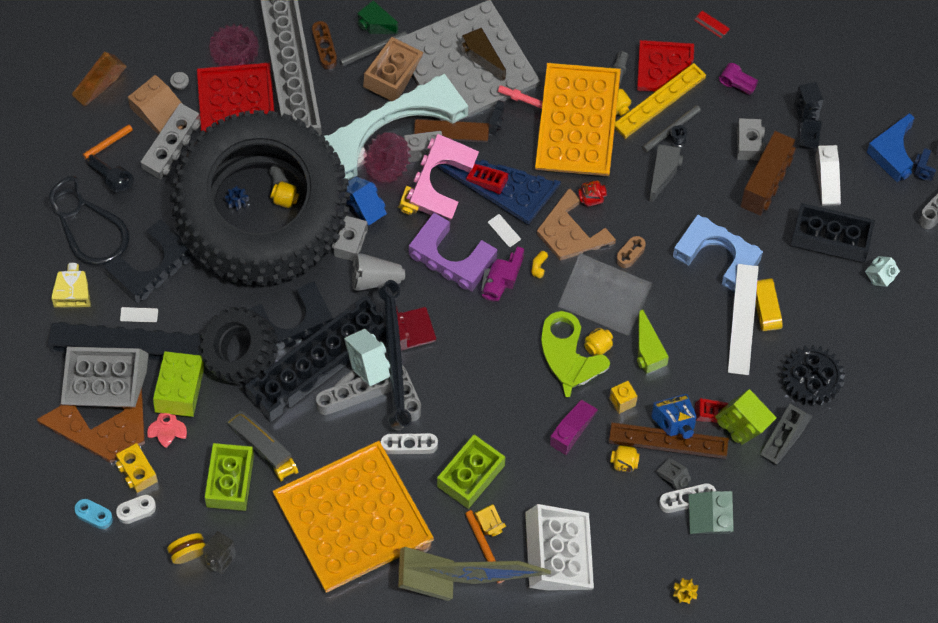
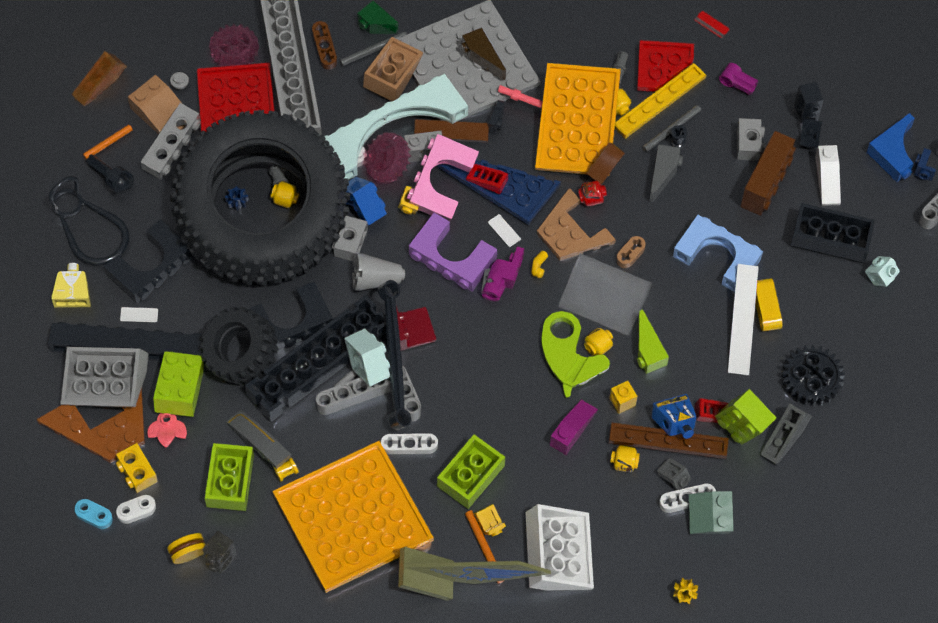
none -> reddish brown slope [586,142,625,184]

